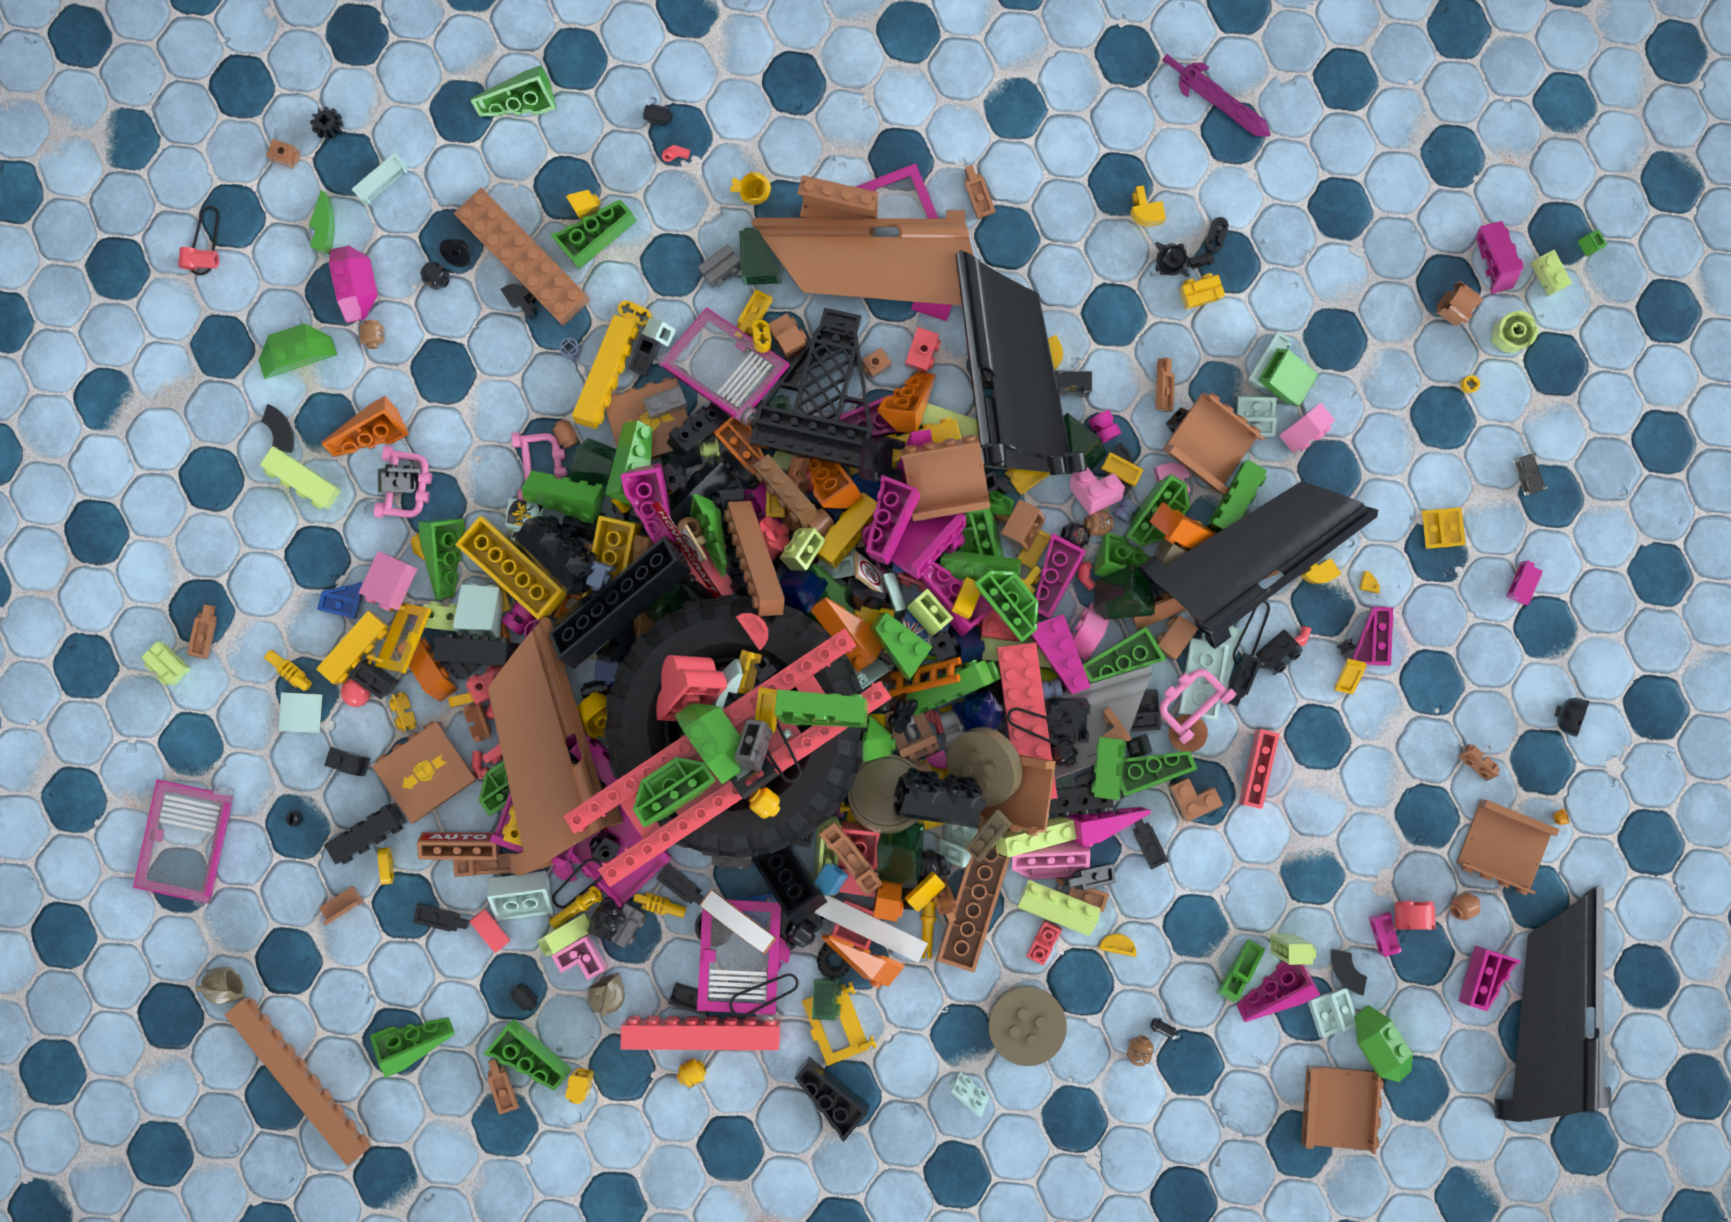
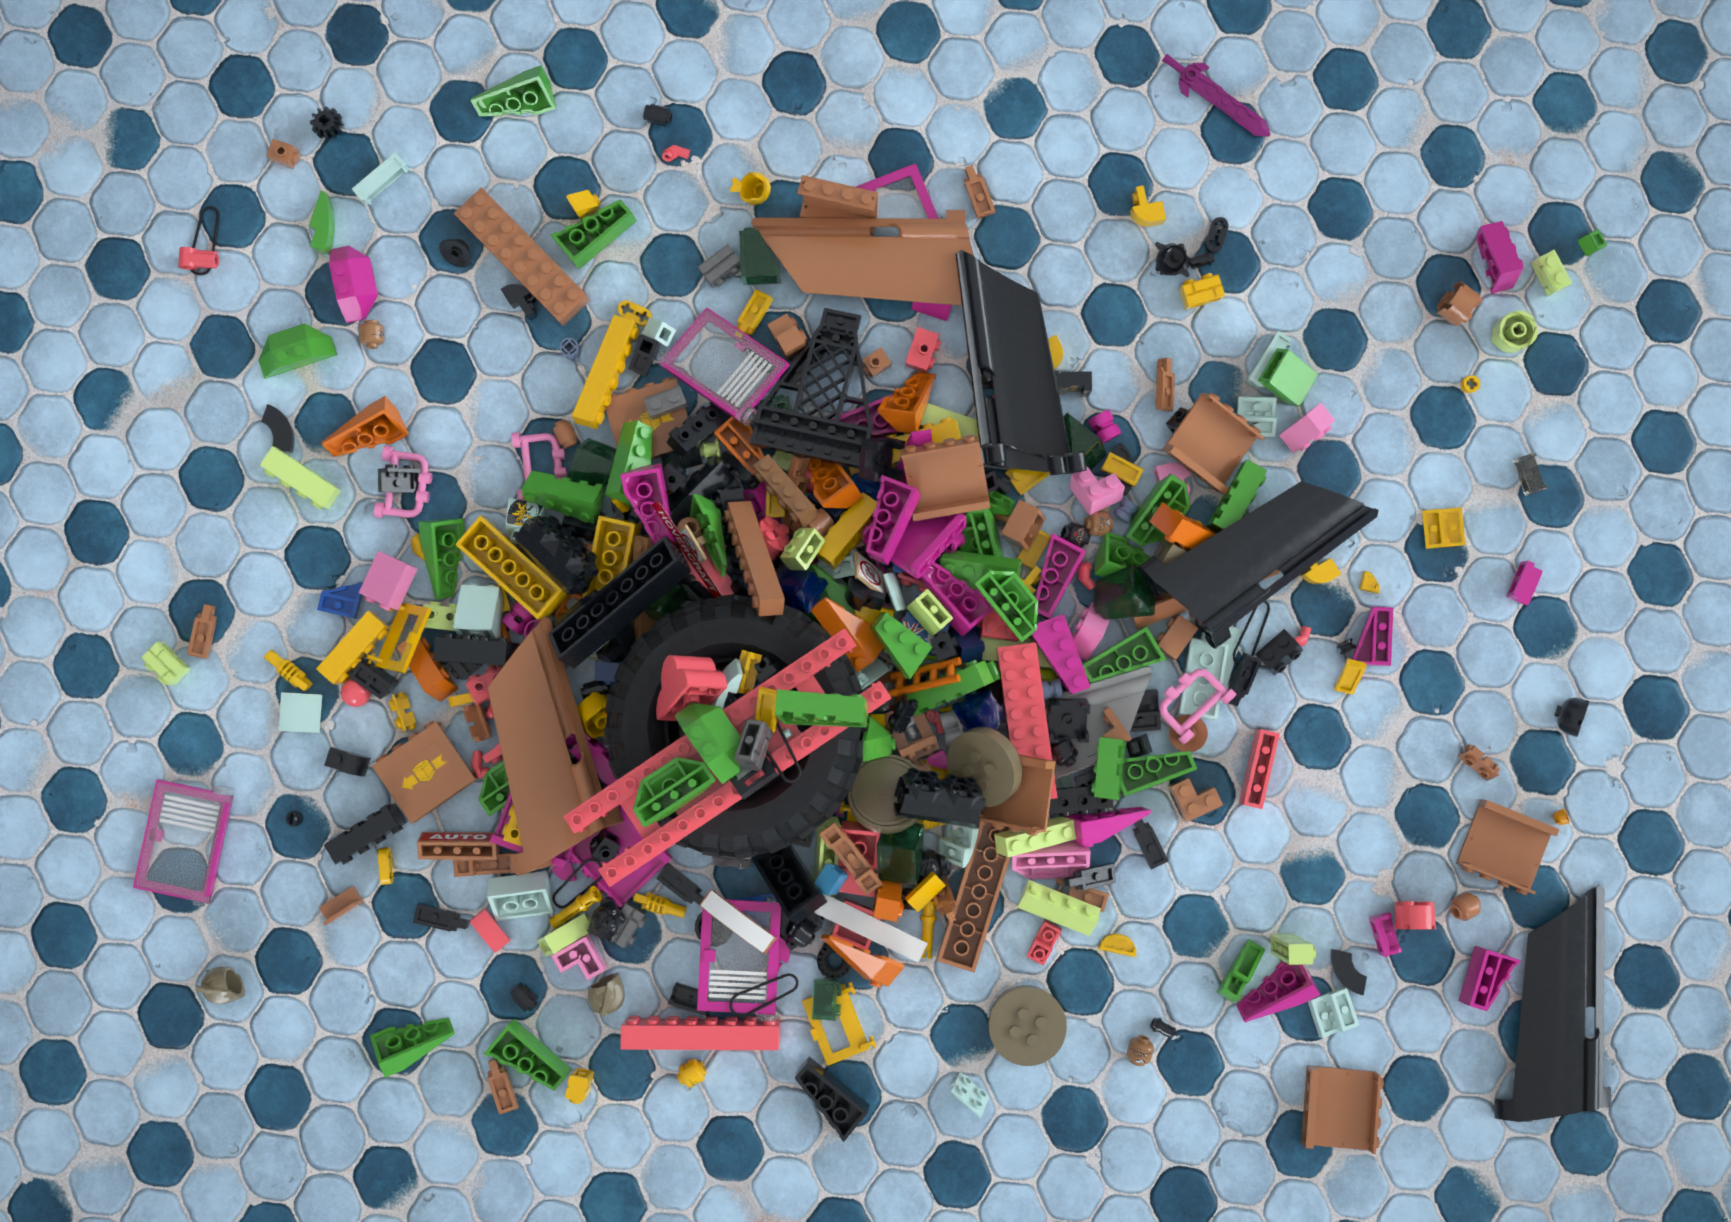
nougat brick [224,997,371,1167] -> none
black head [420,261,450,290] -> none
sand blue brick [586,561,617,591] -> none
coral tile [736,613,768,650] -> none
yellow head [748,787,780,819] -> none
yellow beam [751,320,772,353] -> none
yellow tile [951,577,980,619] -> none
dark tan tile [965,810,1012,863] -> none
black piece [1007,707,1078,749] -> none
bright green wedge [1354,1005,1413,1082] -> none

